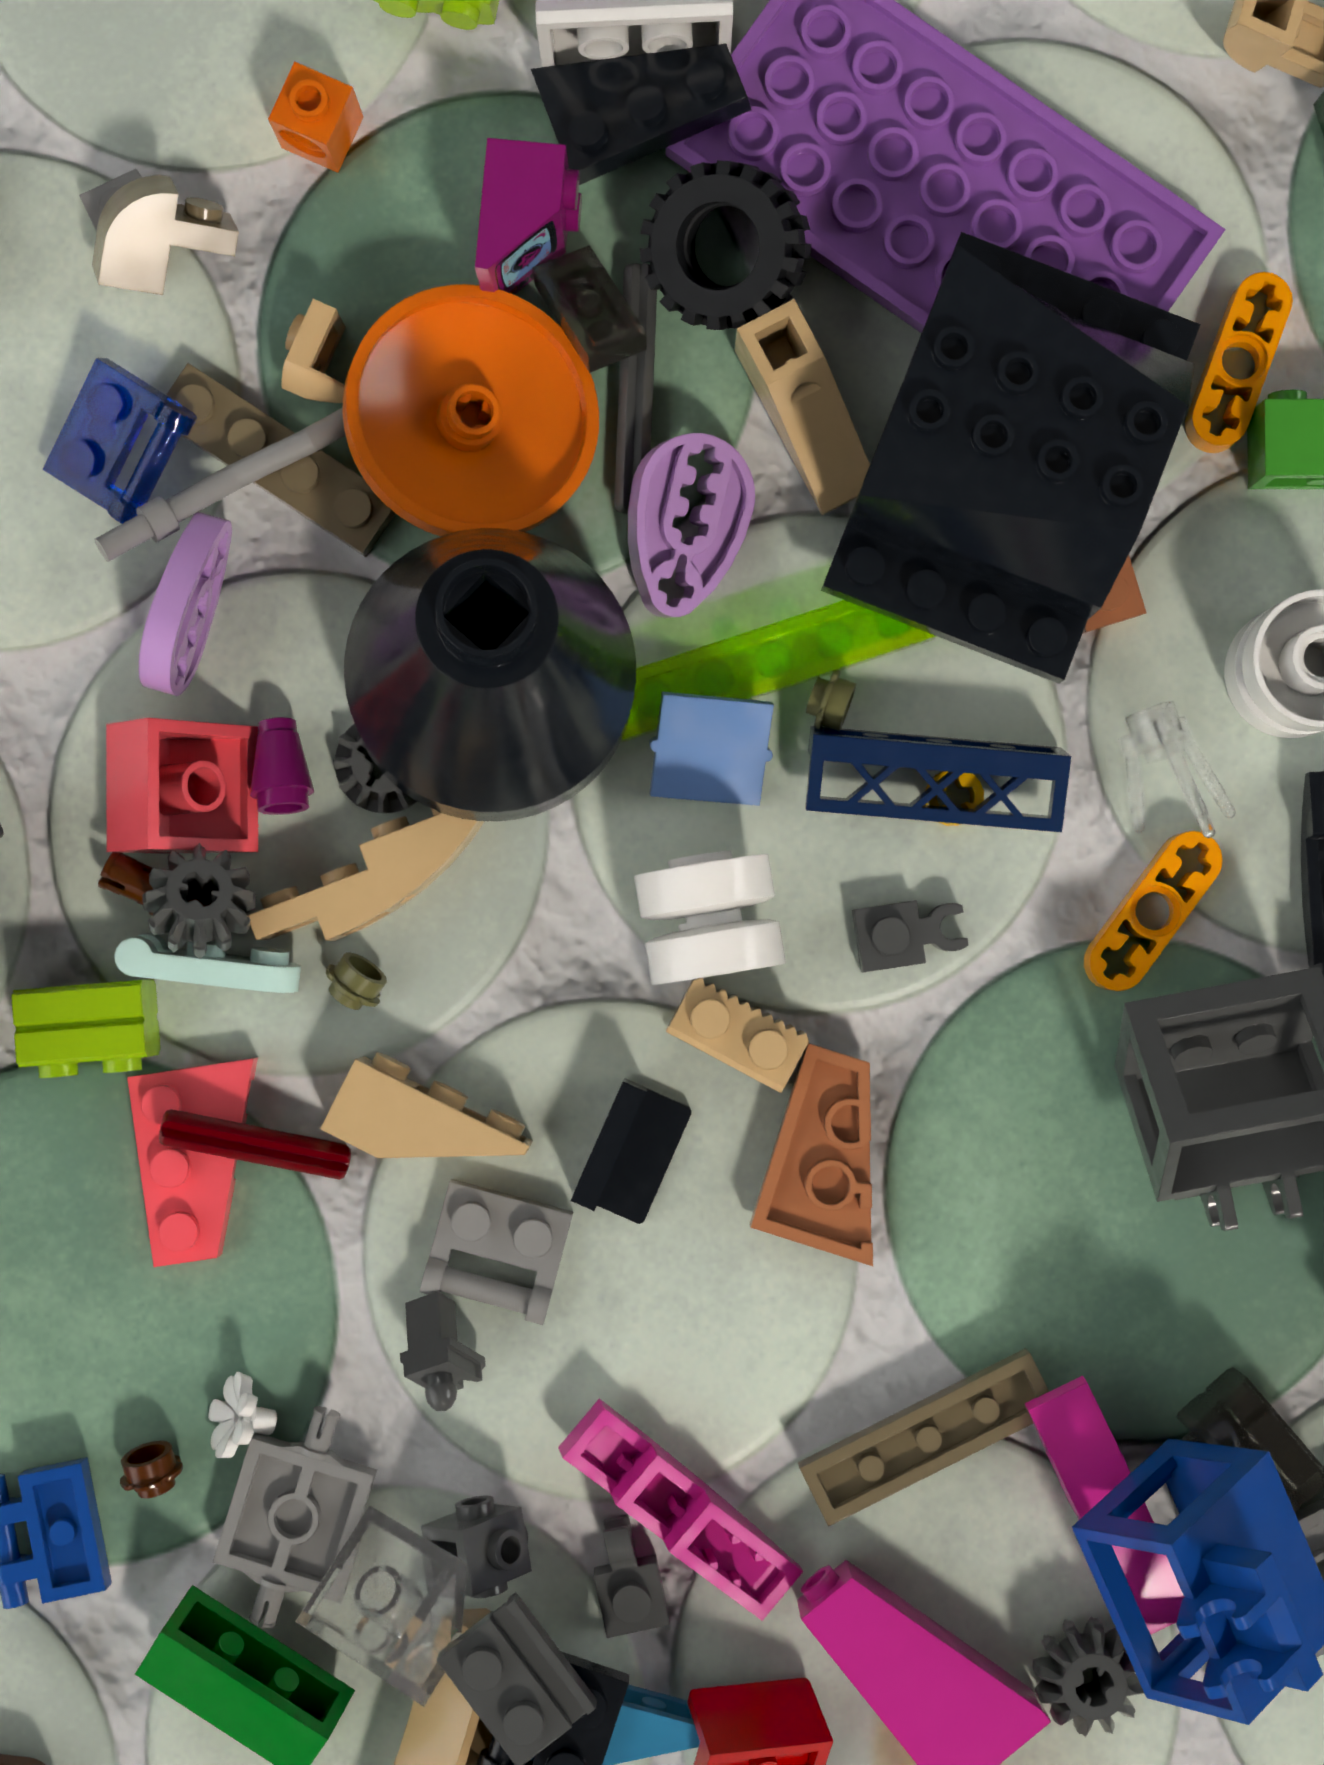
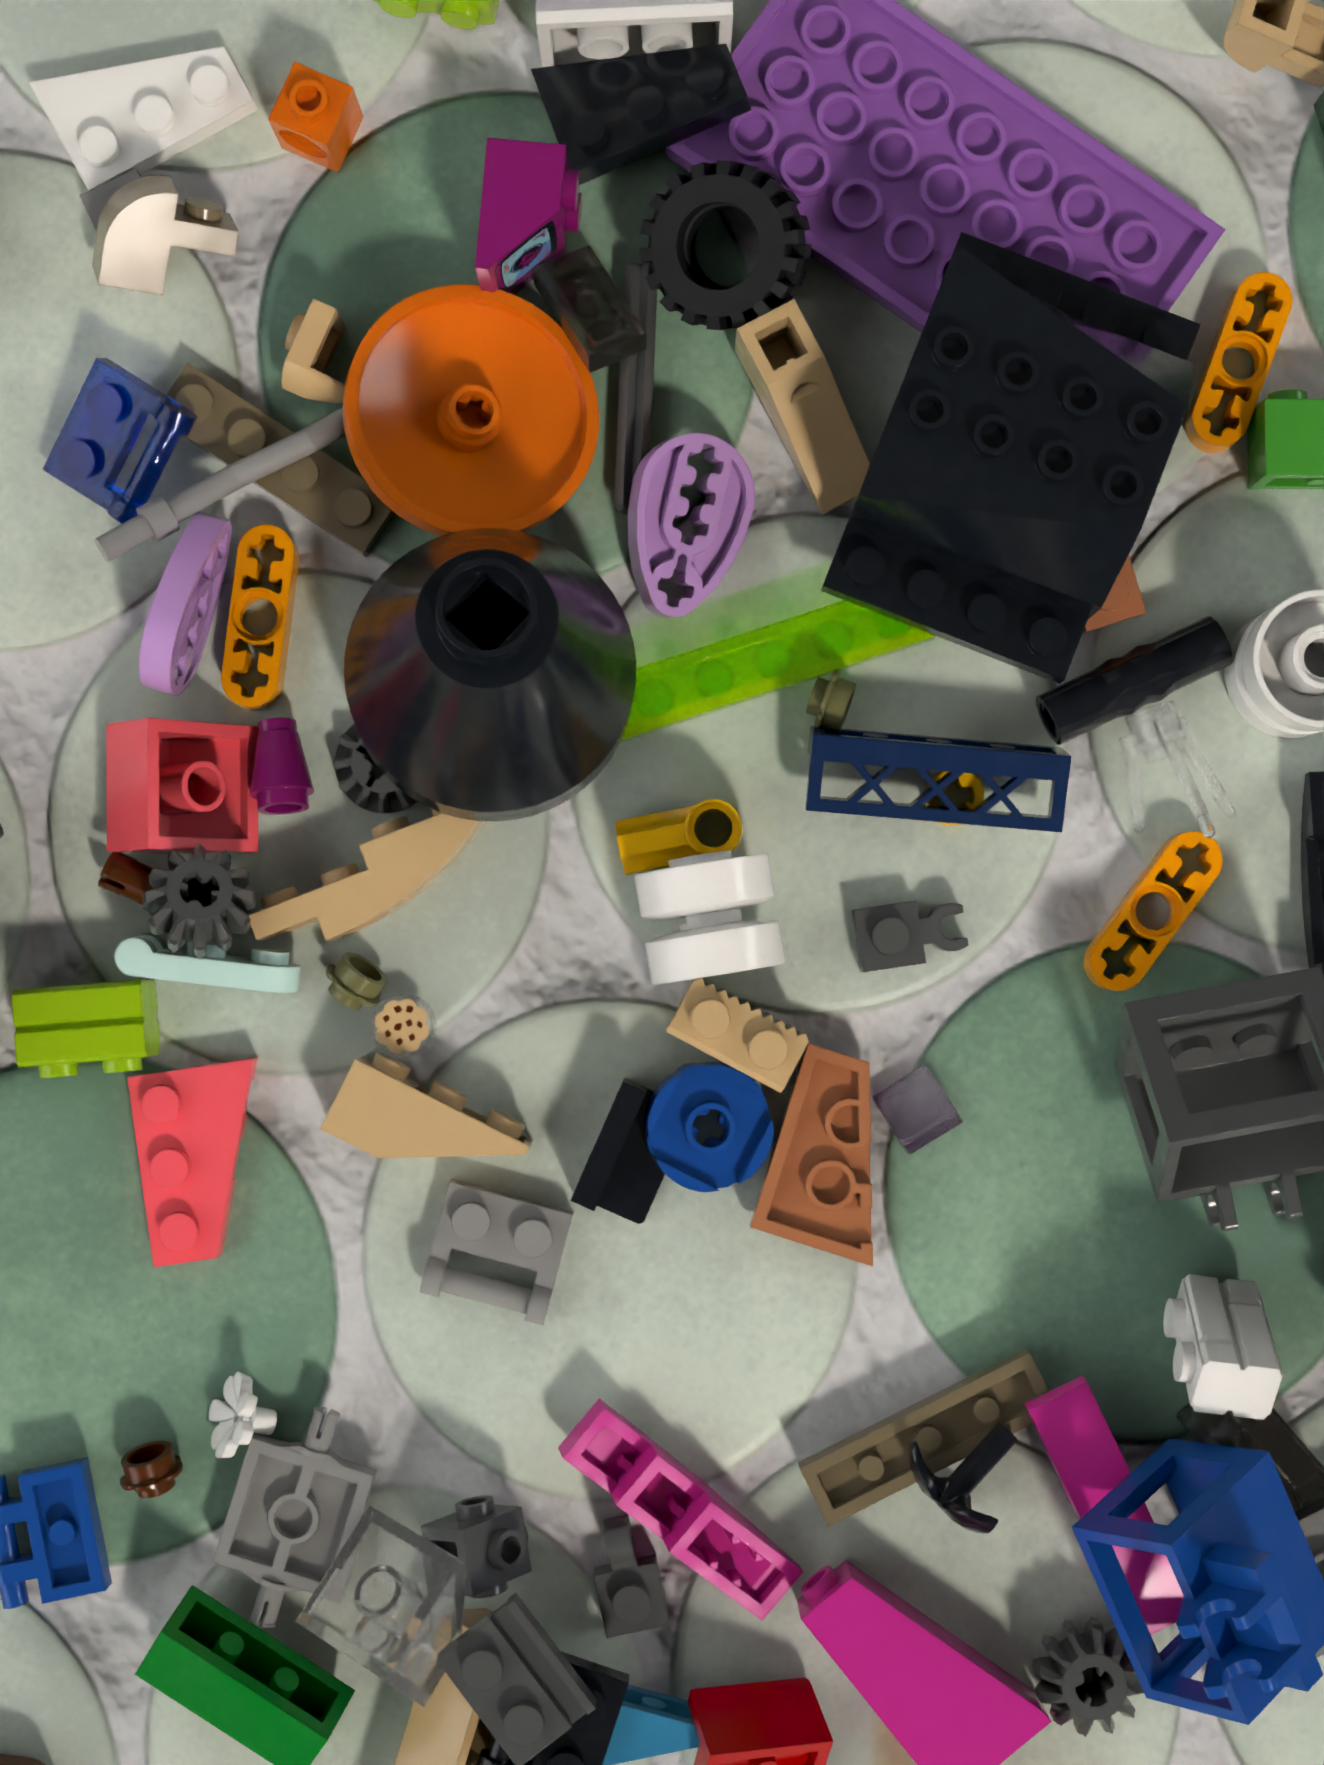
dark red axle [159,1109,351,1180] -> none
dark grey piece [400,1291,486,1411] -> none
medium blue piece [649,692,774,806] -> none
none -> white wing [29,46,259,191]
none -> light orange beam [221,524,299,710]
none -> tile [370,994,436,1058]
none -> yellow piece [615,799,743,876]
none -> blue plate [643,1062,774,1193]
none -> clear purple slope [871,1064,963,1155]
none -> black plant [908,1422,1018,1534]
none -> black axle [1035,616,1233,745]
none -> white brick [1163,1274,1283,1420]

